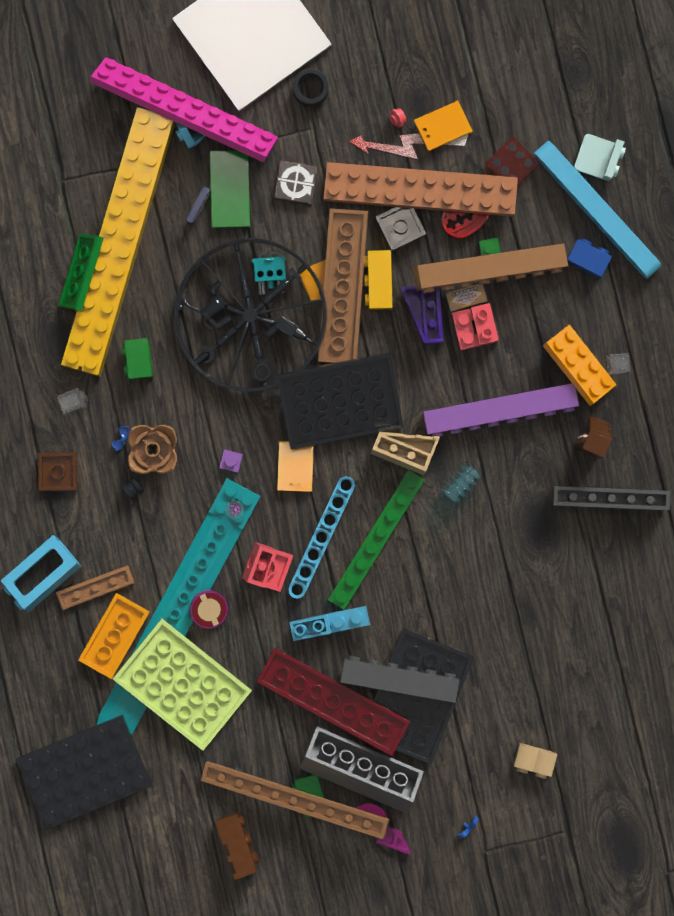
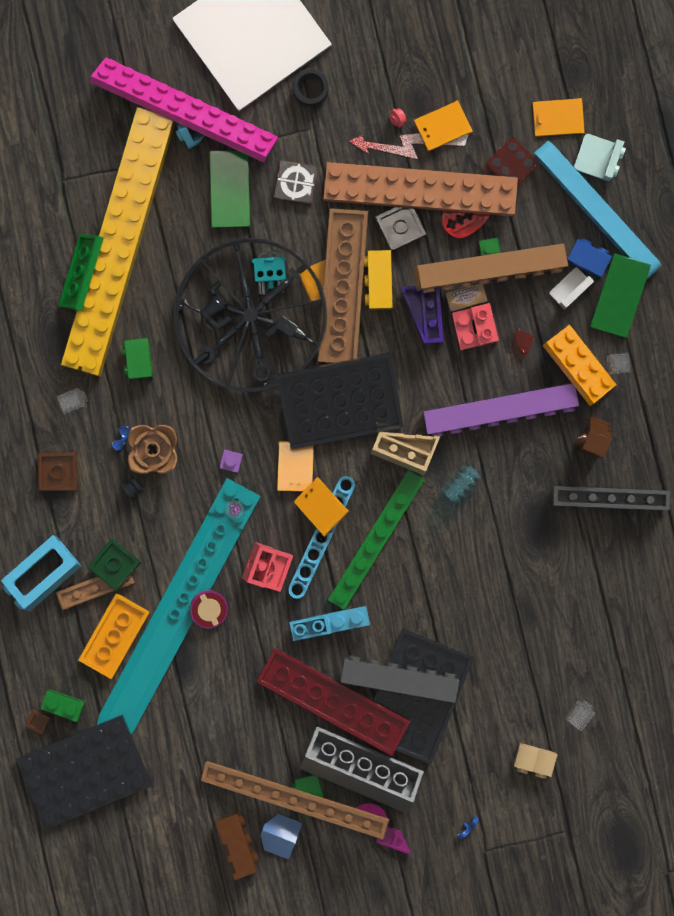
yellowish green plate [113,618,252,750] -> none
dark blue tile [186,187,211,226] -> none
none -> reddish brown tile [25,709,51,735]
none -> green brick [41,689,86,722]
none -> dark green tile [87,538,142,592]
none -> medium blue slope [261,814,302,859]
none -> light orange container [294,477,349,537]
none -> clear red tile [515,329,534,354]
none -> light orange container [533,98,585,137]
none -> white panel [549,267,594,309]
none -> clear brick [565,700,595,732]
none -> green tile [590,253,651,338]

